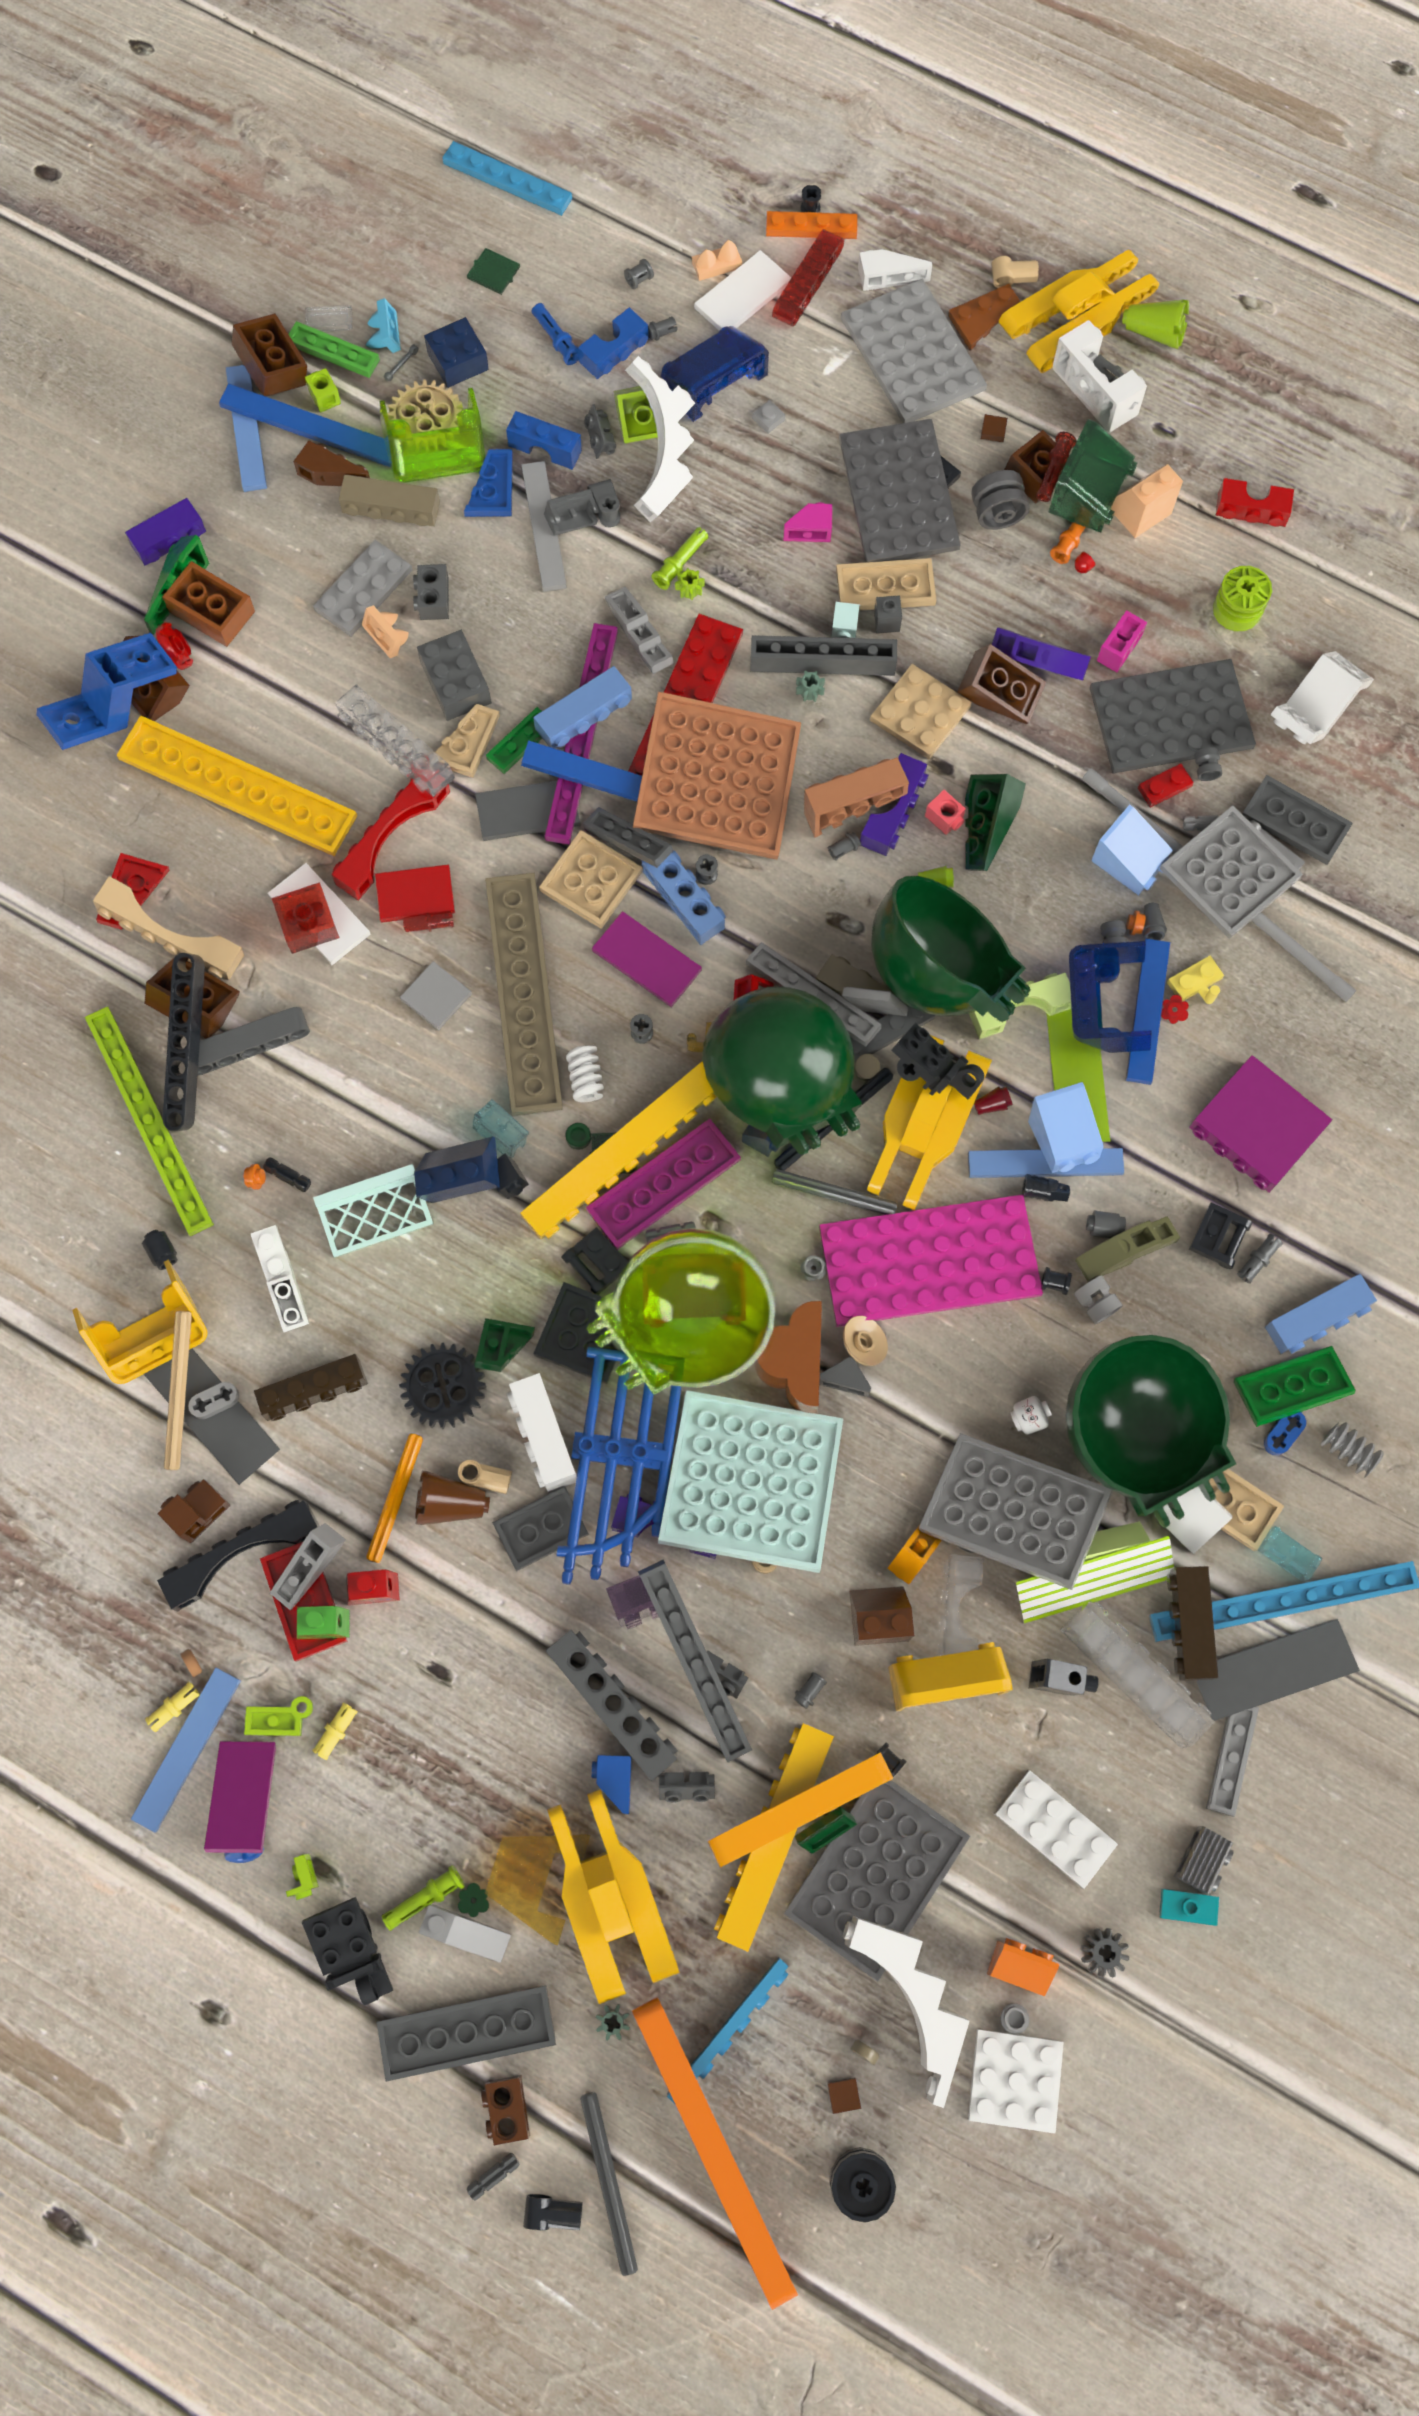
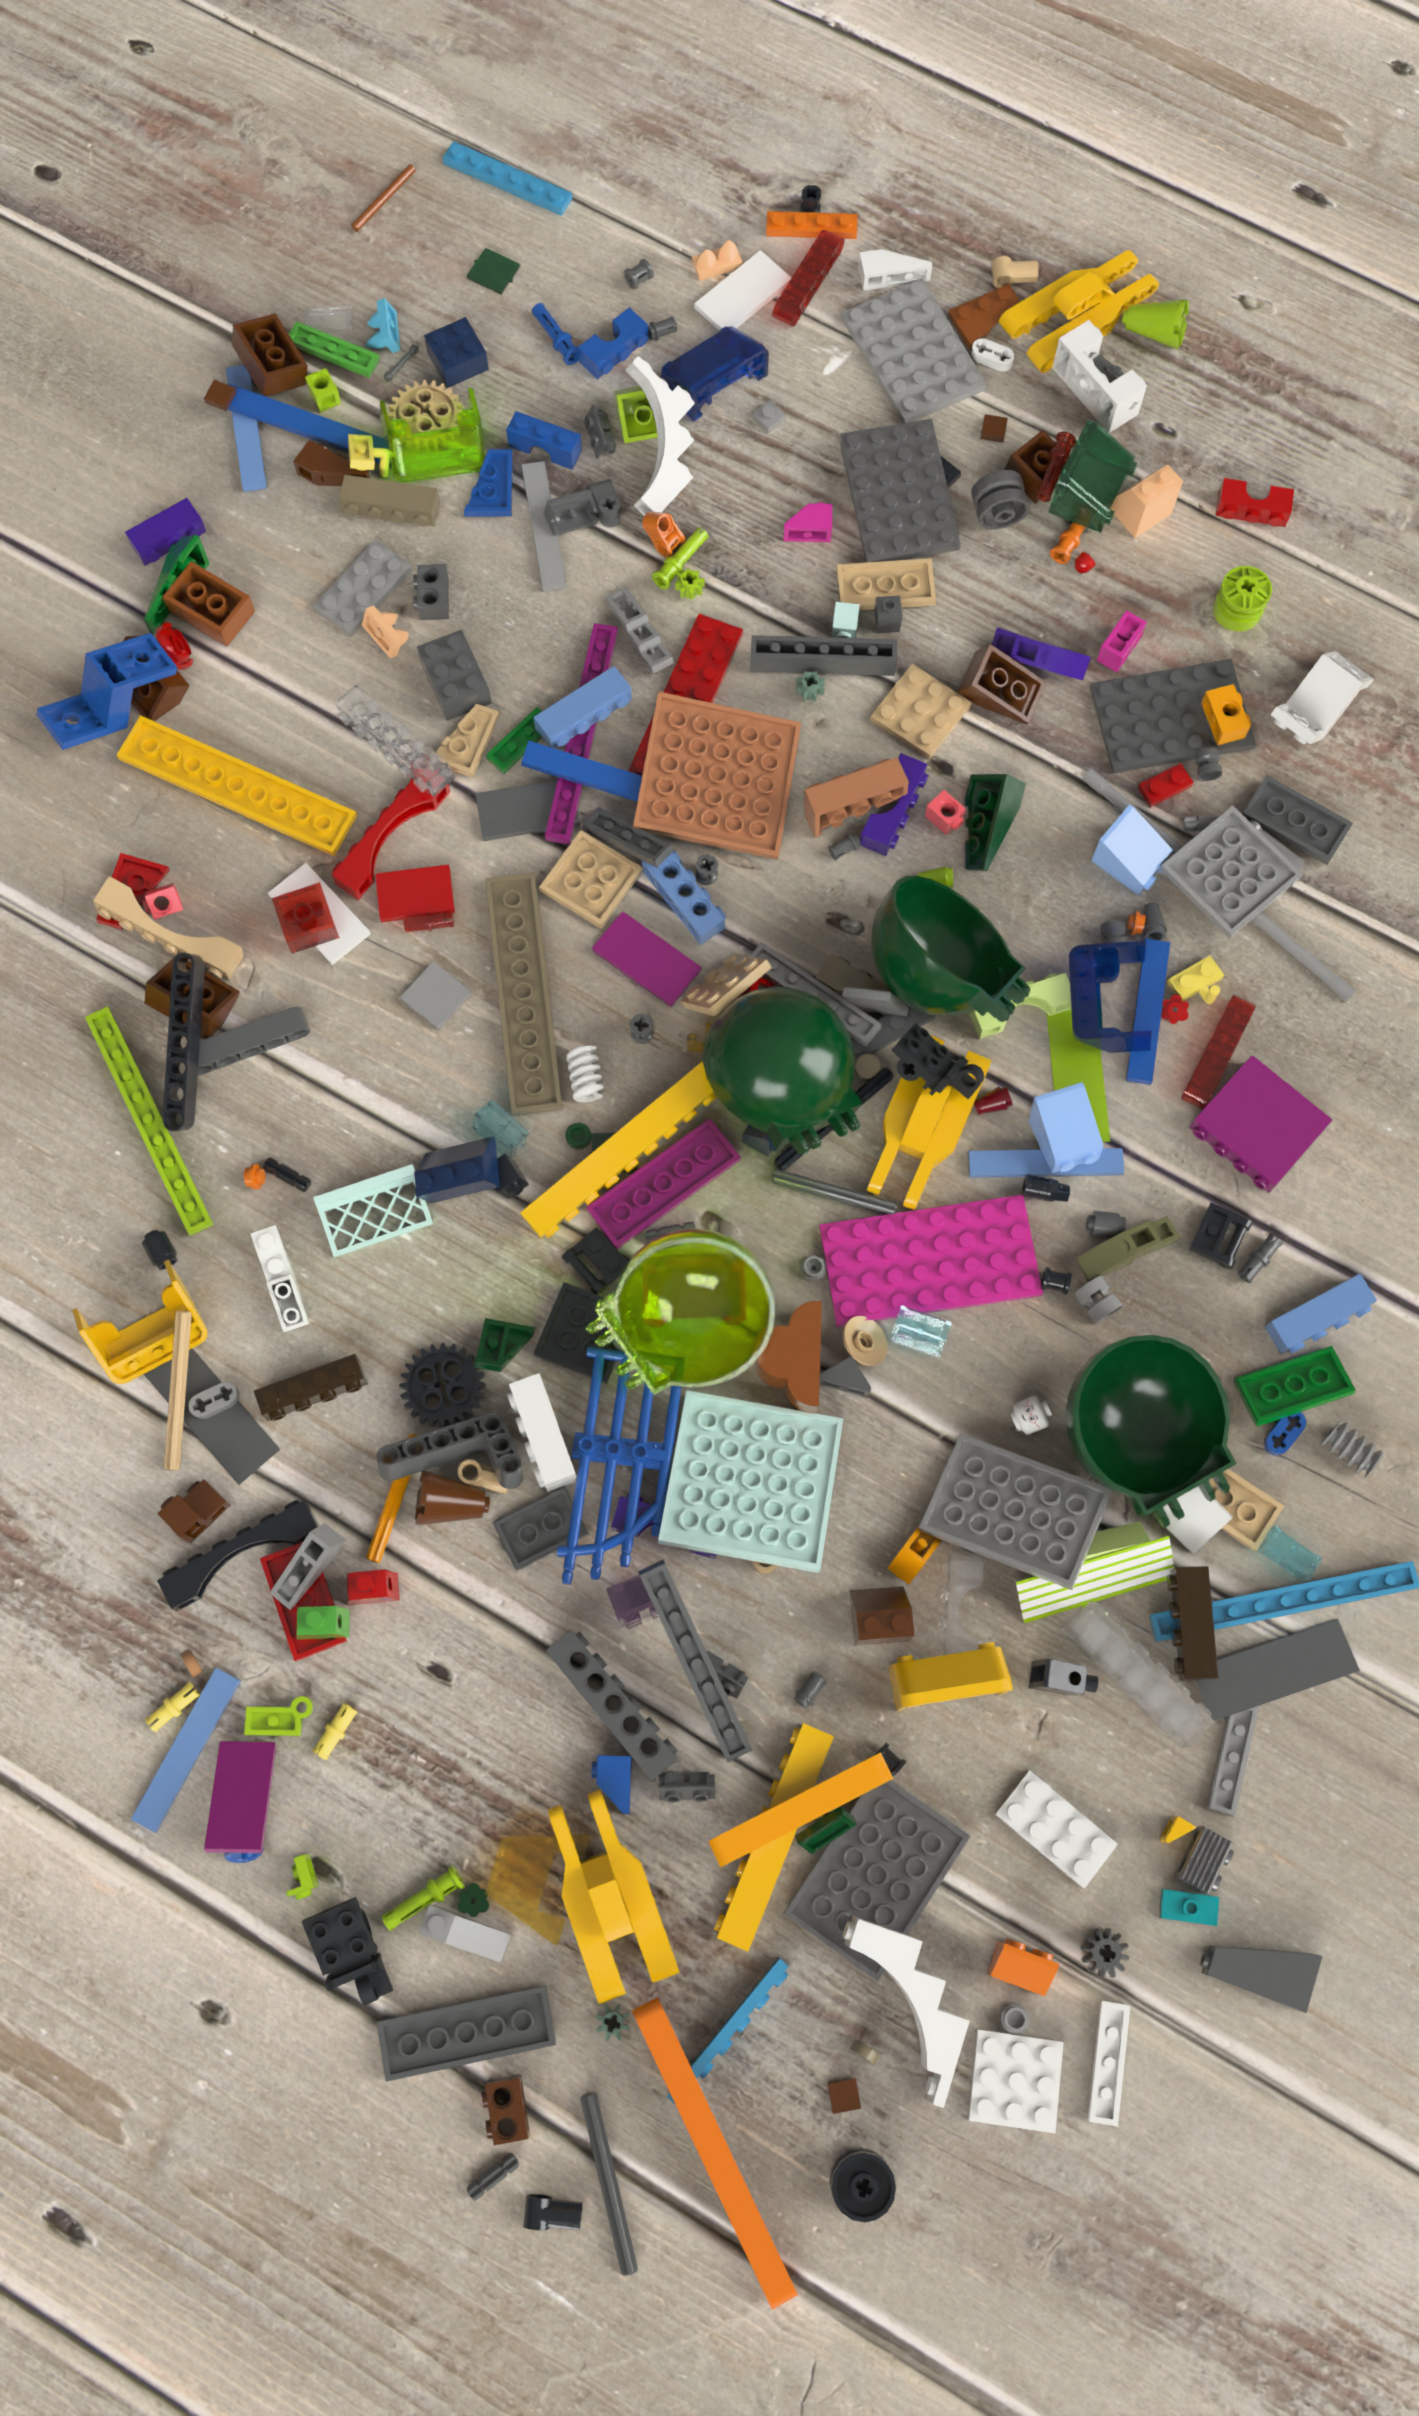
none -> coral brick [142,882,183,920]
none -> reddish brown tile [204,379,237,412]
none -> light yellow plate [348,434,390,477]
none -> dark orange bar [351,164,416,232]
none -> dark grey beam [376,1413,523,1489]
none -> orange piece [642,511,685,558]
none -> tan plate [681,954,772,1016]
none -> clear light blue hinge [890,1305,952,1358]
none -> white beam [971,338,1014,372]
none -> white plate [1087,2000,1130,2127]
none -> yellow slope [1159,1816,1196,1843]
none -> clear red beam [1181,994,1256,1110]
none -> dark grey slope [1200,1945,1323,2013]
none -> light orange brick [1201,684,1251,745]

